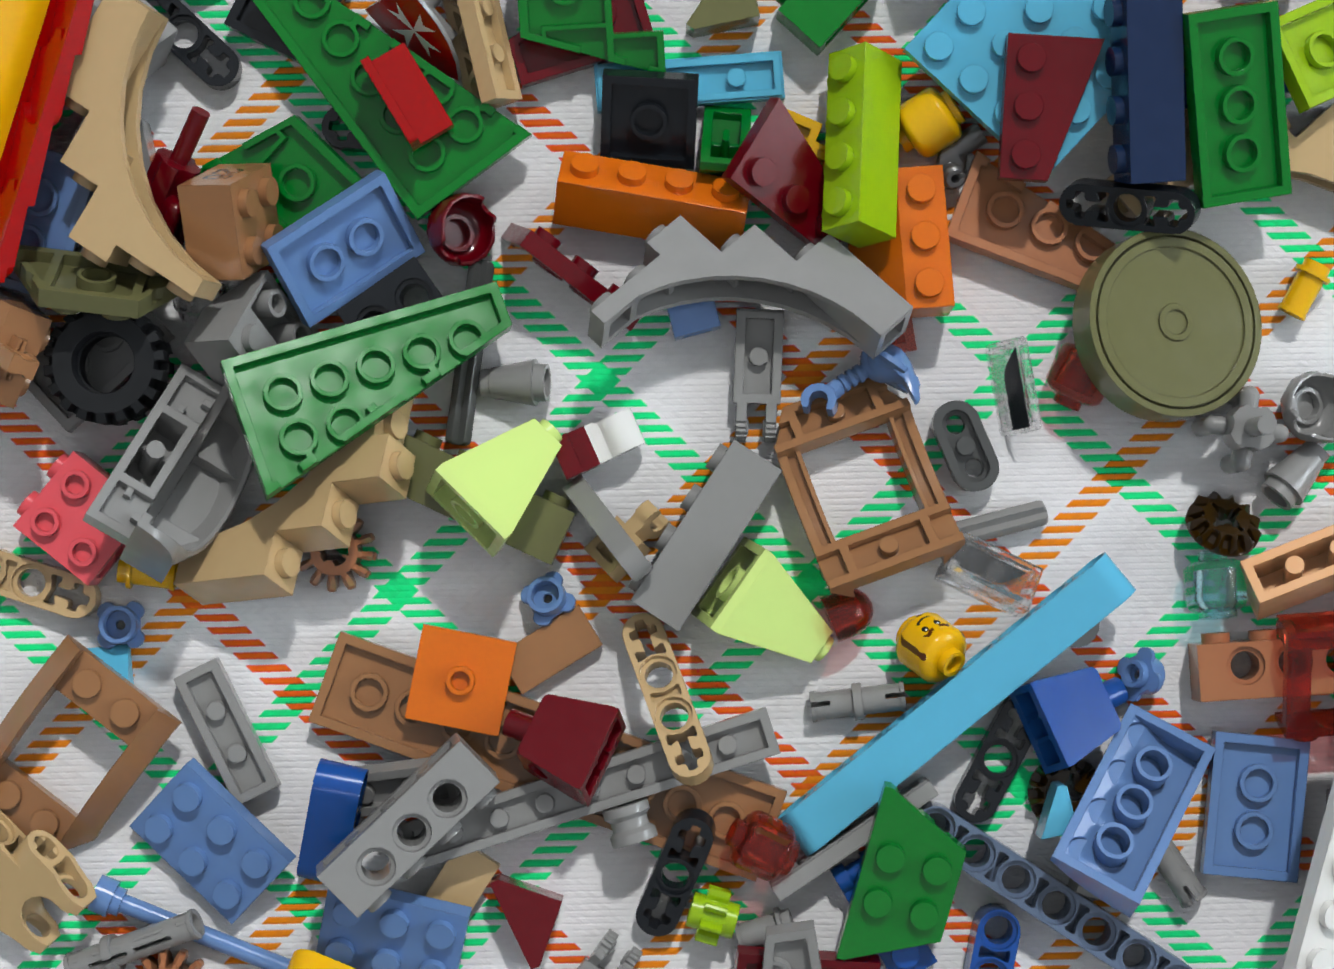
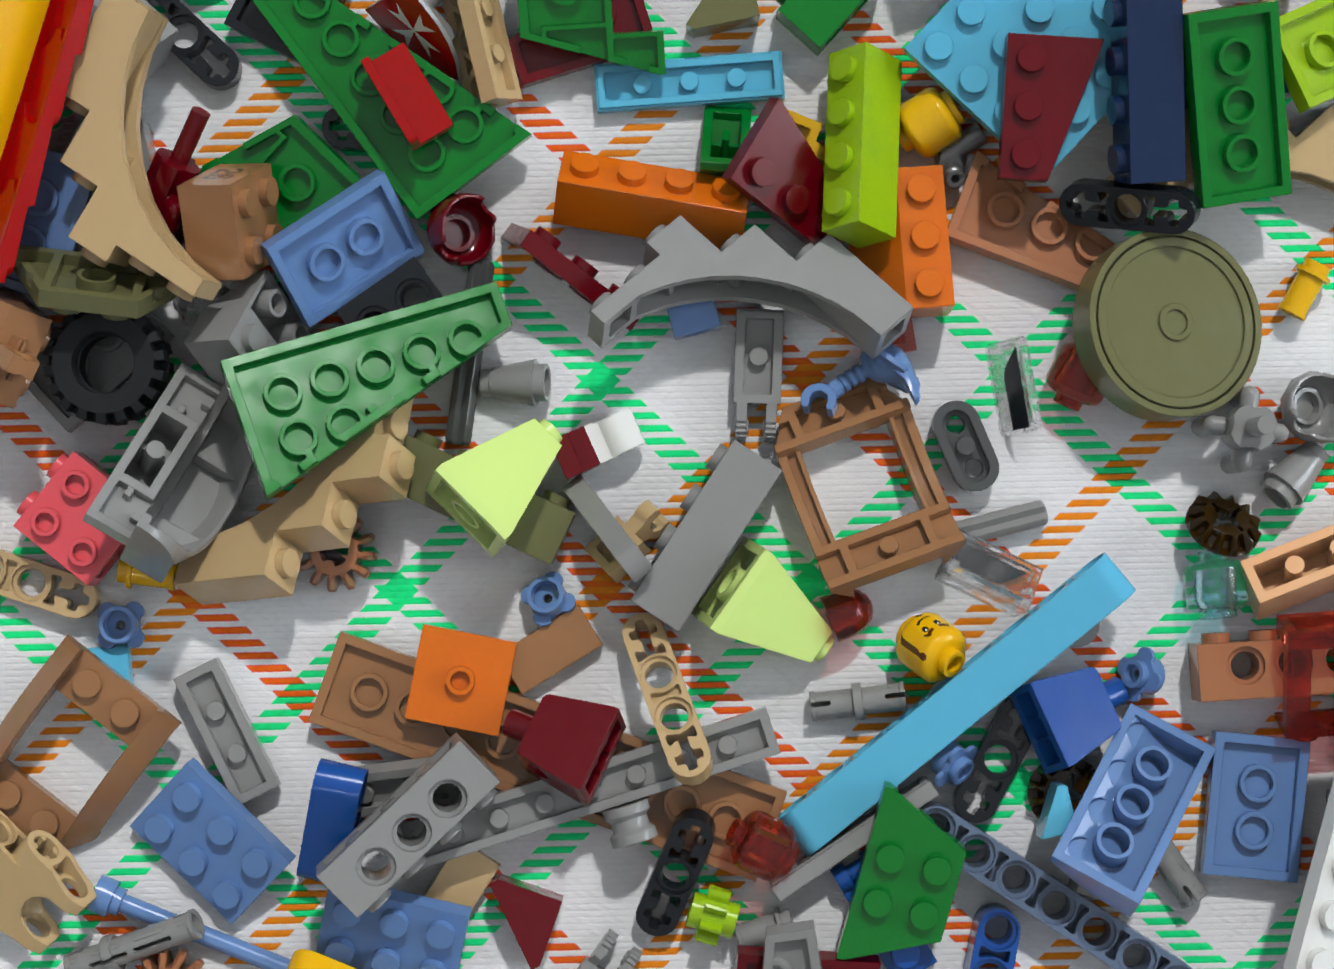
black plate [600,69,699,170] -> none
none -> medium blue plate [931,741,977,787]

